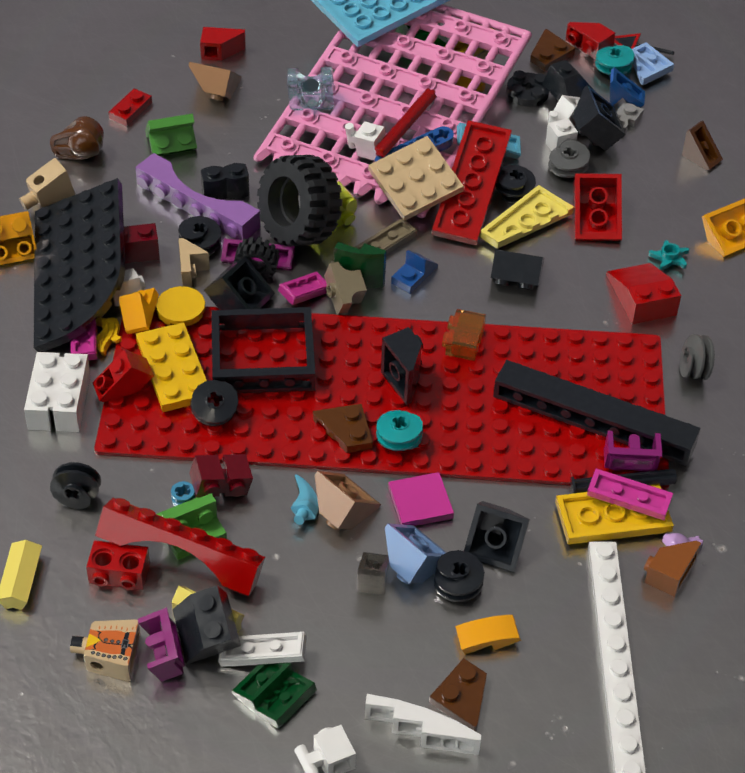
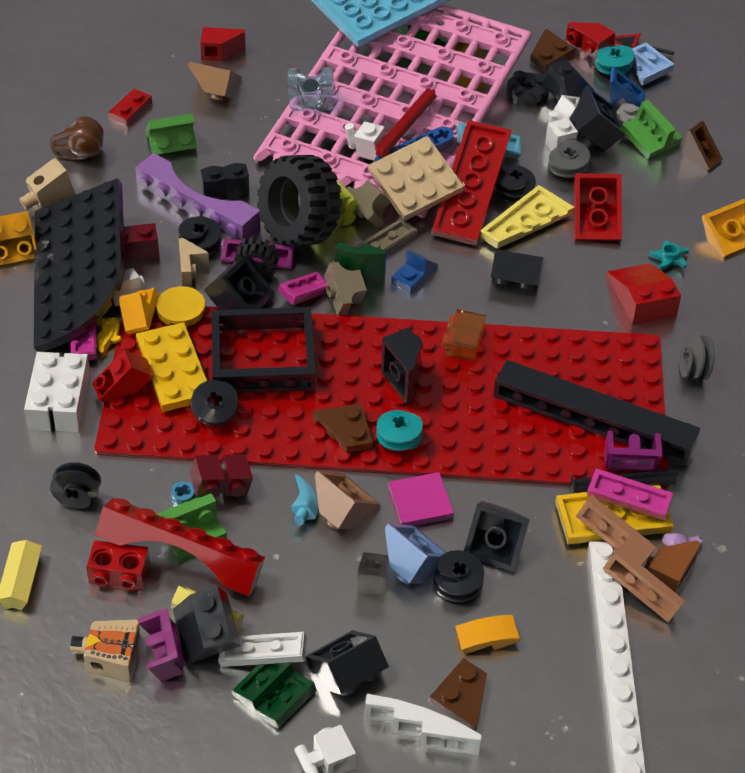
none -> black slope [305,630,389,695]
none -> dark tan brick [346,180,391,229]
none -> nougat bracket [576,495,685,622]
none -> bright green bracket [622,100,683,159]

